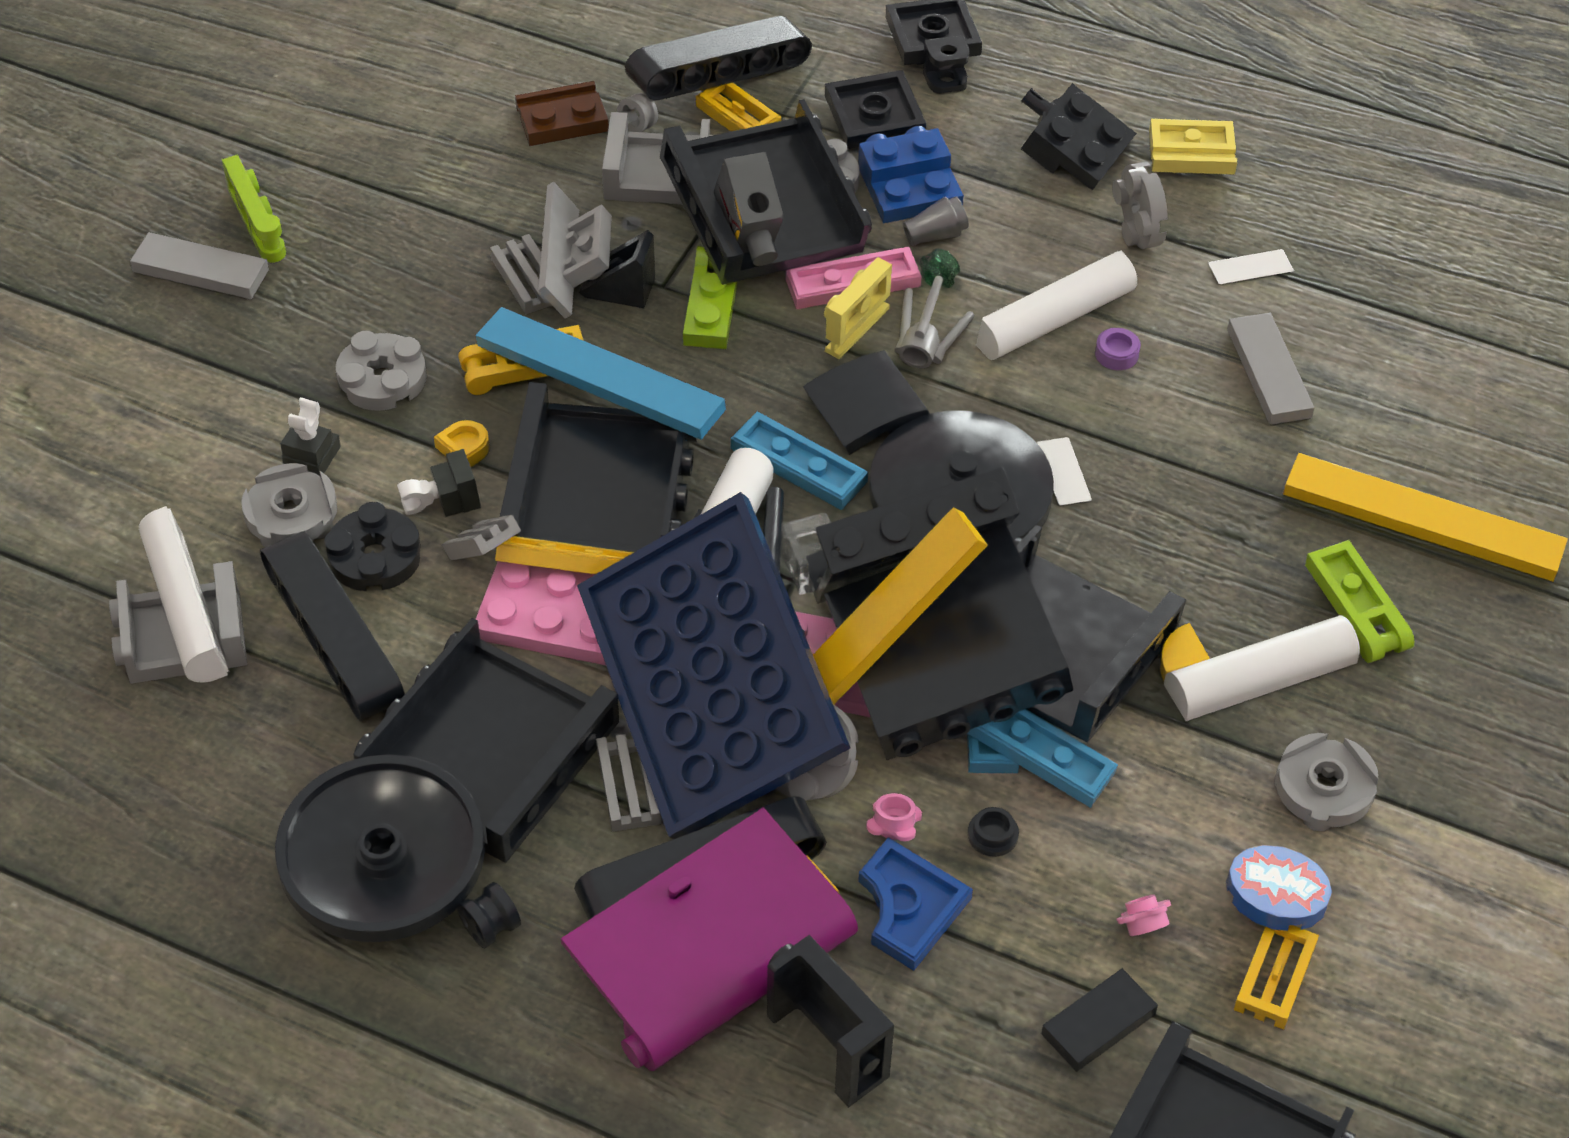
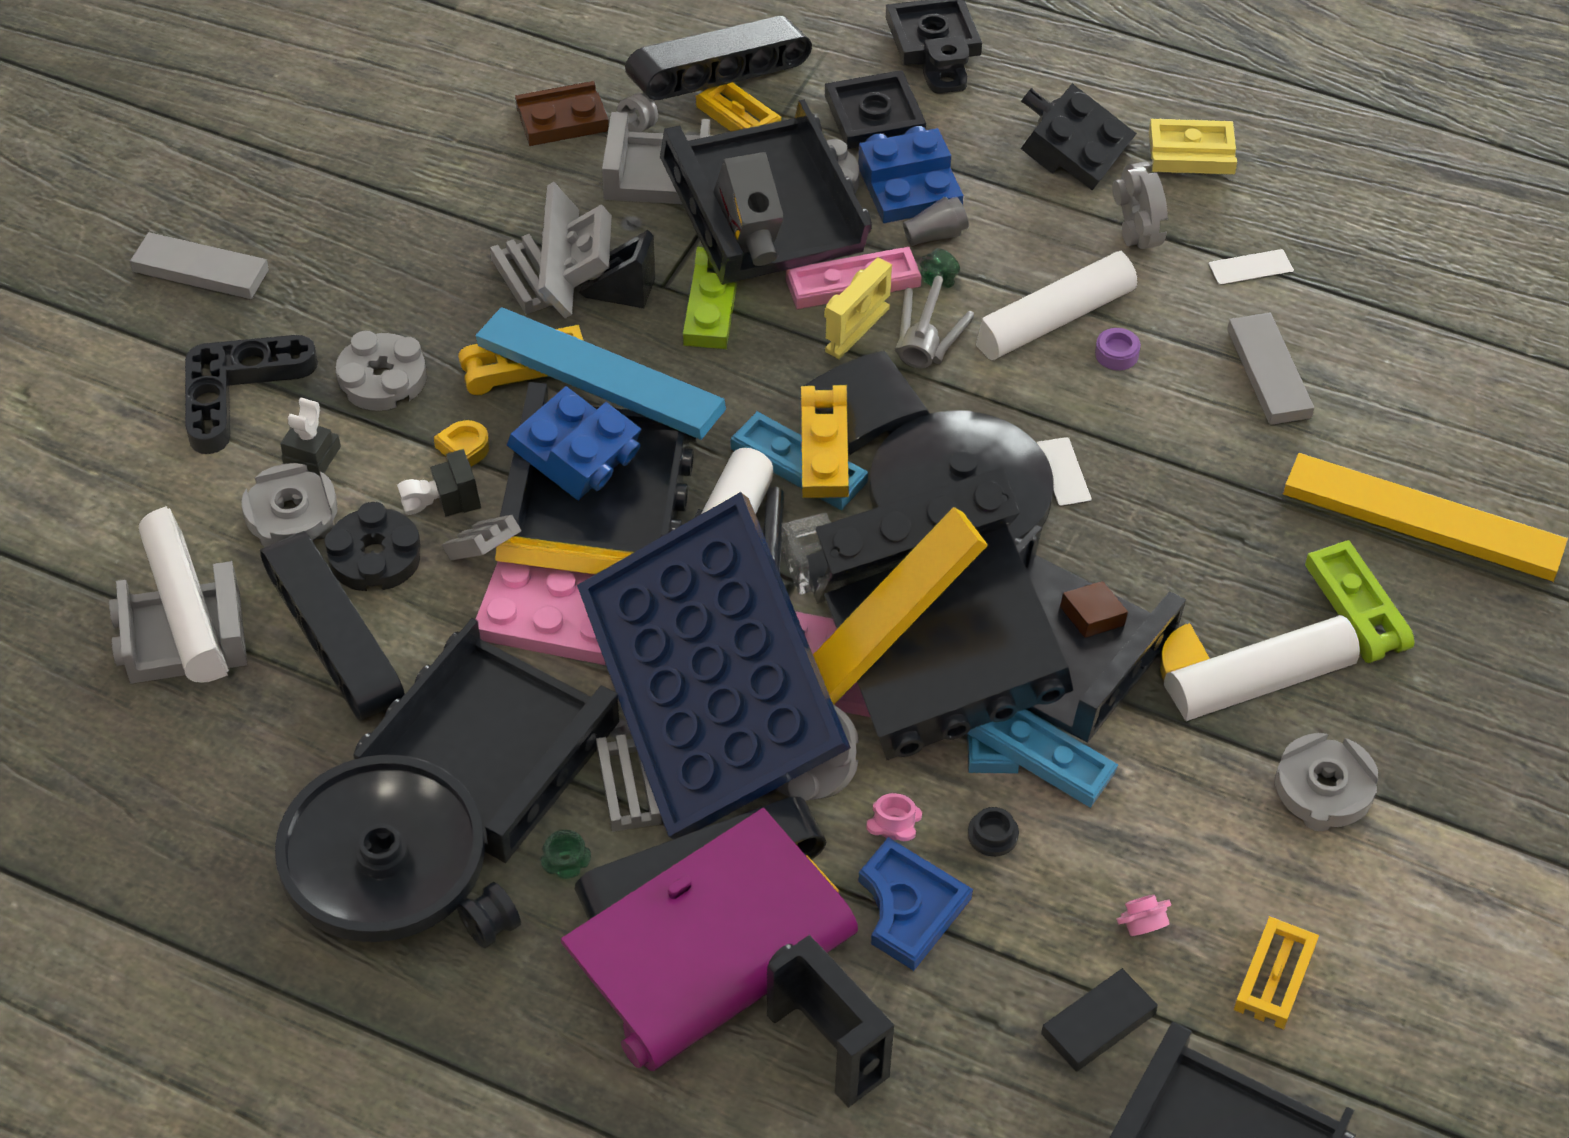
lime plate [222,155,286,263] -> none
tile [1226,845,1332,931] -> none
none -> black beam [185,335,318,454]
none -> blue plate [507,386,641,500]
none -> clear green plate [540,830,591,879]
none -> yellow plate [801,385,849,498]
none -> reddish brown tile [1060,581,1128,638]

